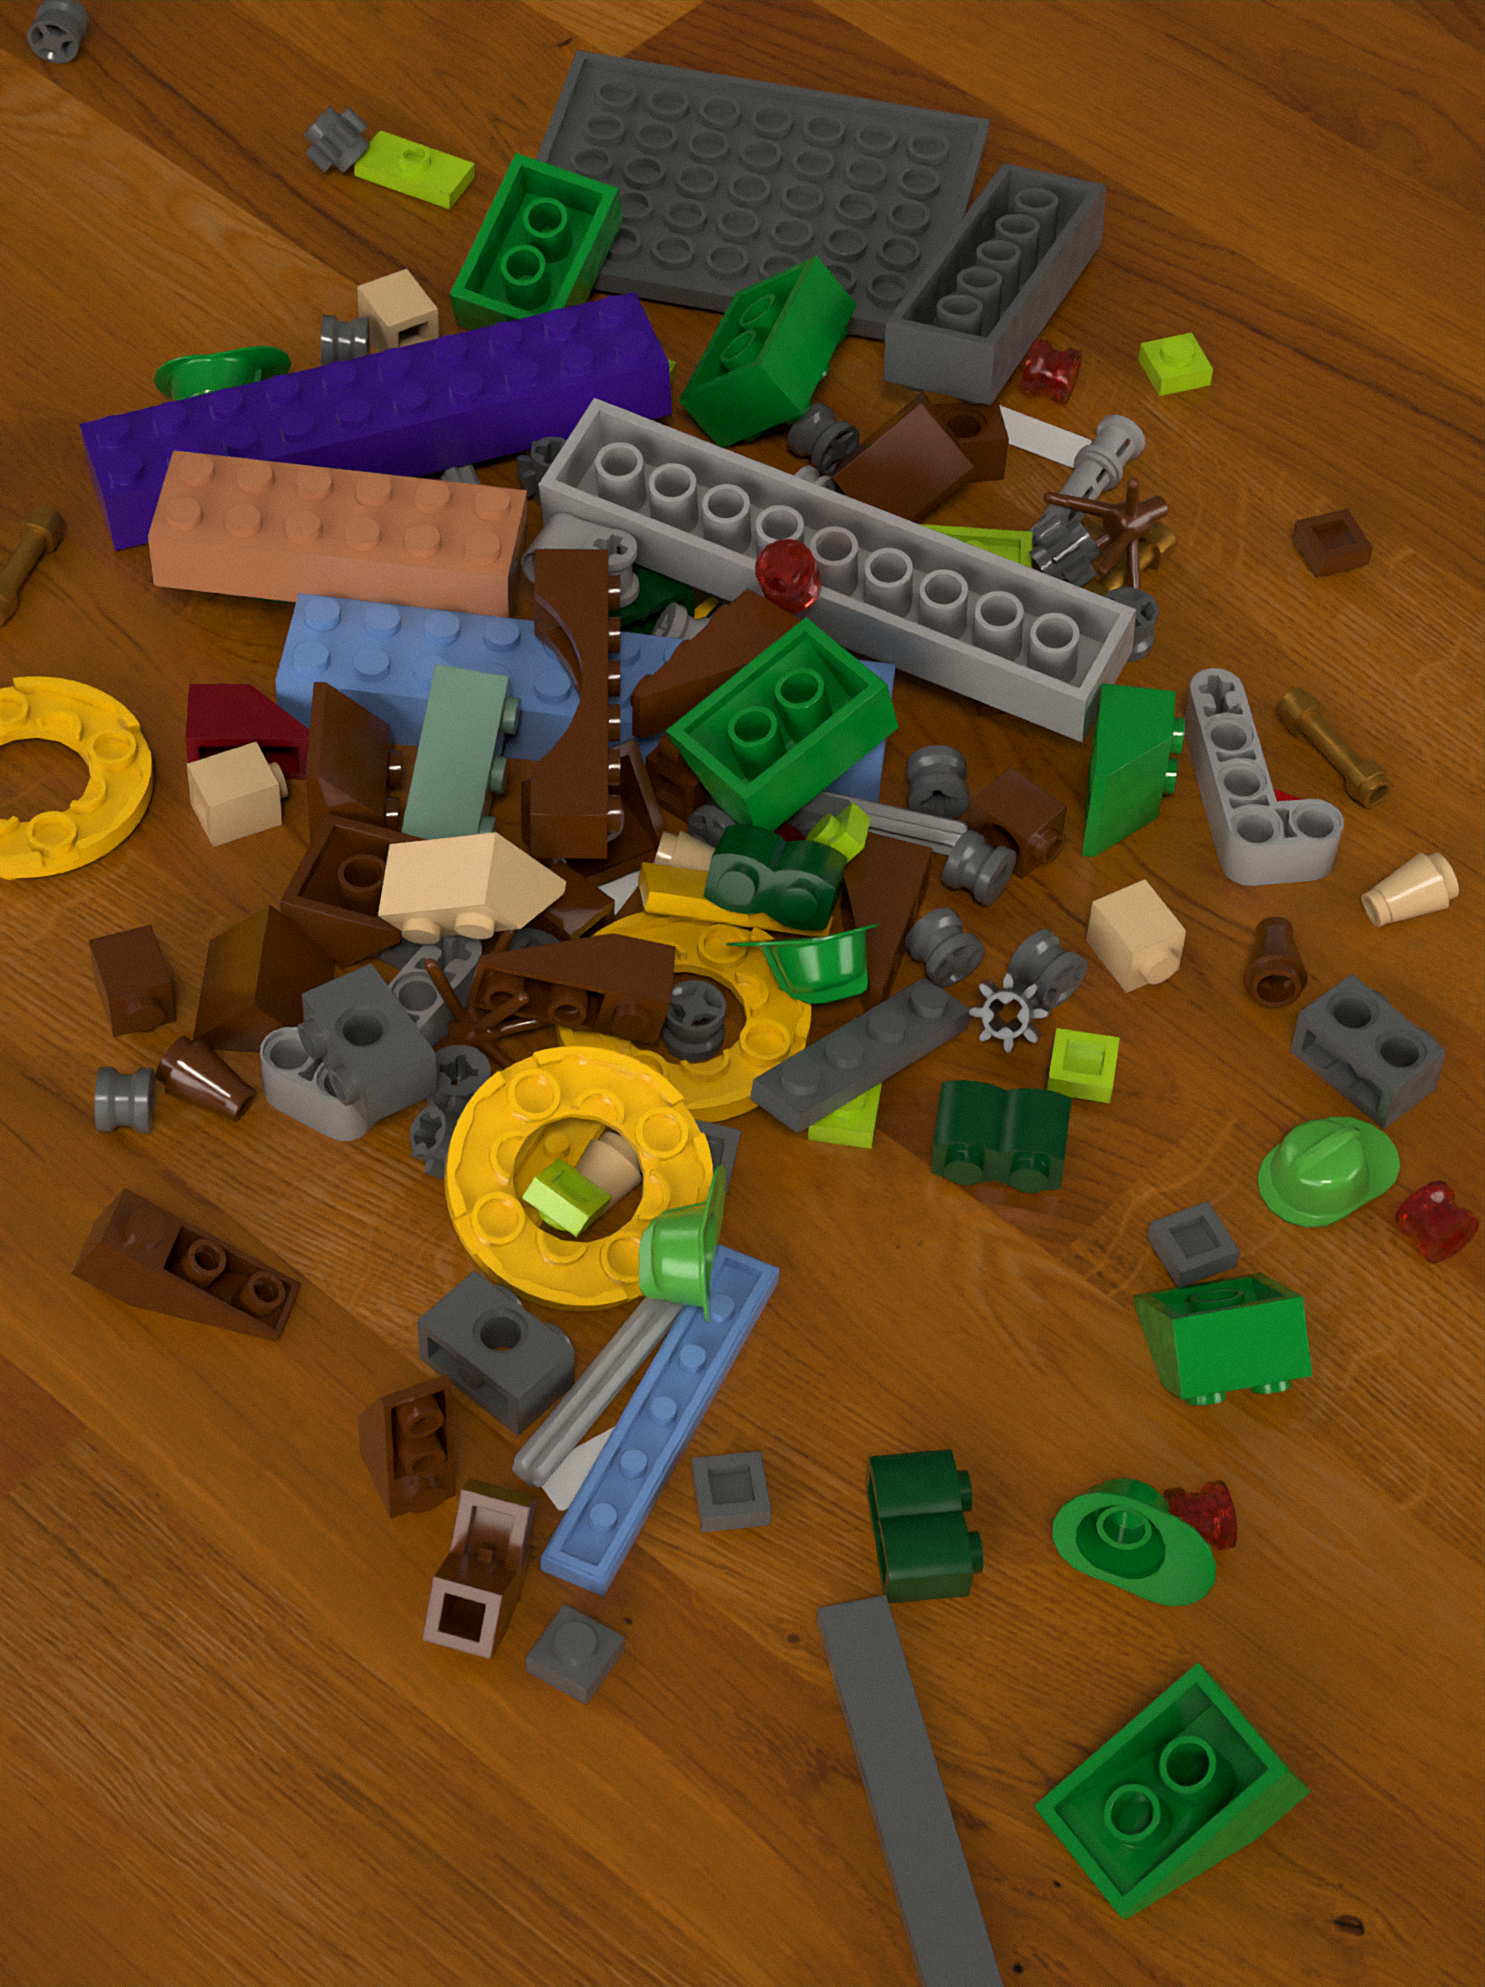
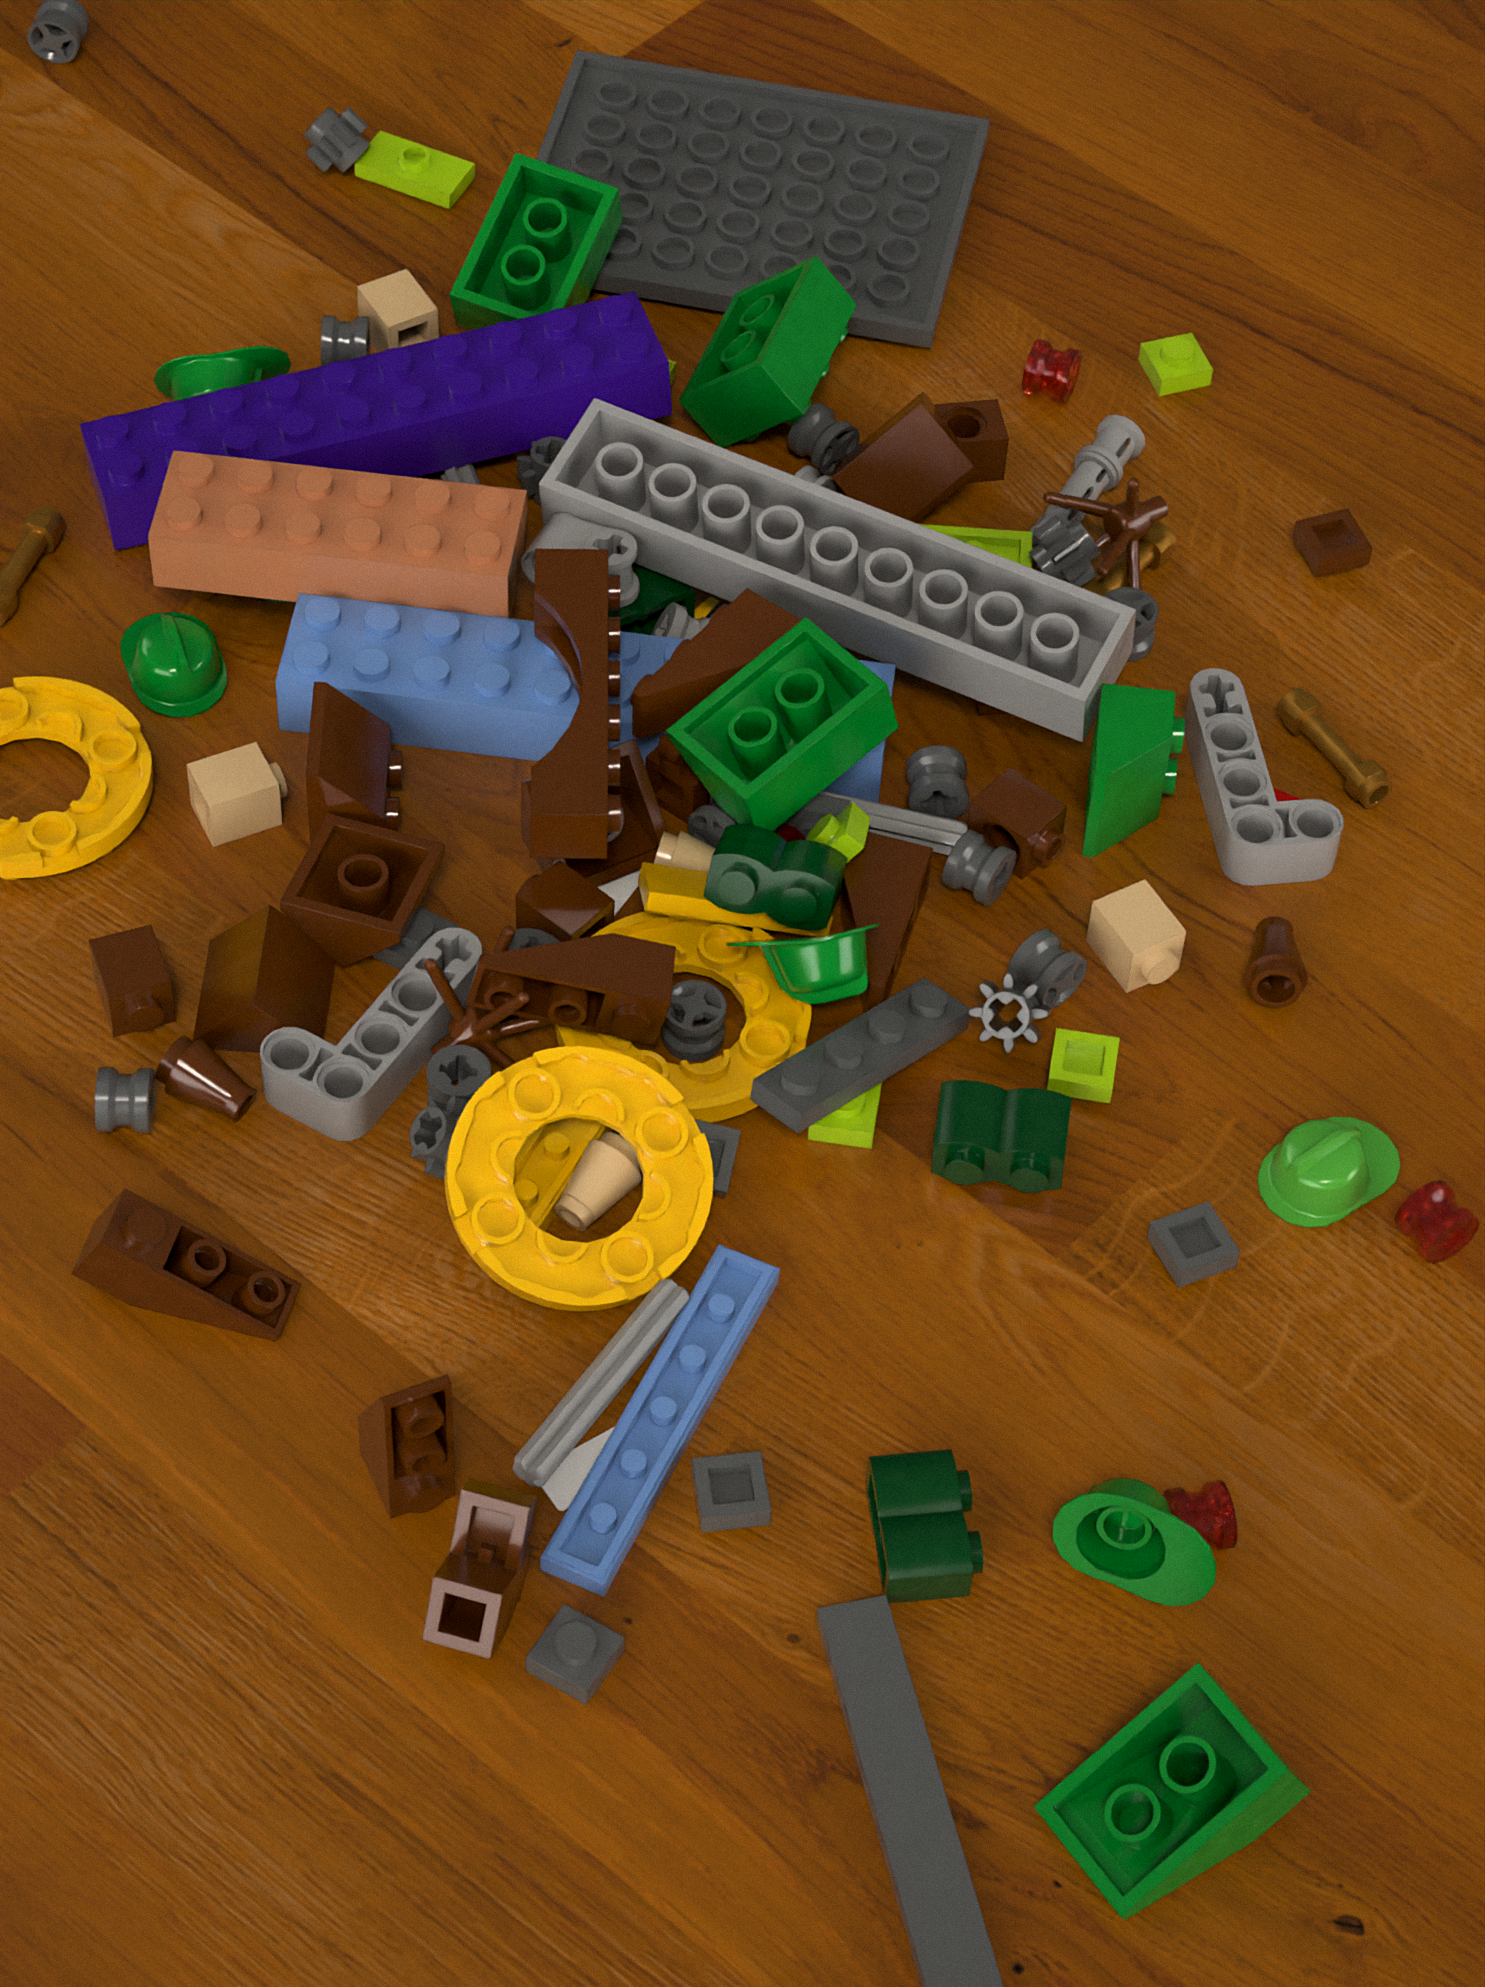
dark red slope [185,683,310,780] -> none
dark grey brick [298,963,437,1125] -> none
tan slope [378,832,566,944] -> none
sand green brick [401,664,521,840] -> none
dark grey brick [417,1270,574,1436] -> none
lime plate [522,1158,613,1237] -> none
bright green piece [639,1164,726,1324] -> none
clear red wheel [755,539,822,613] -> none
dark grey brick [884,163,1106,405] -> none
dark grey wheel [904,907,985,988] -> none
white sticker [999,405,1091,468] -> none
green slope [1133,1272,1312,1406] -> none
dark grey brick [1290,974,1446,1129] -> none
tan cone [1361,852,1459,928] -> none
none -> green piece [120,612,227,718]

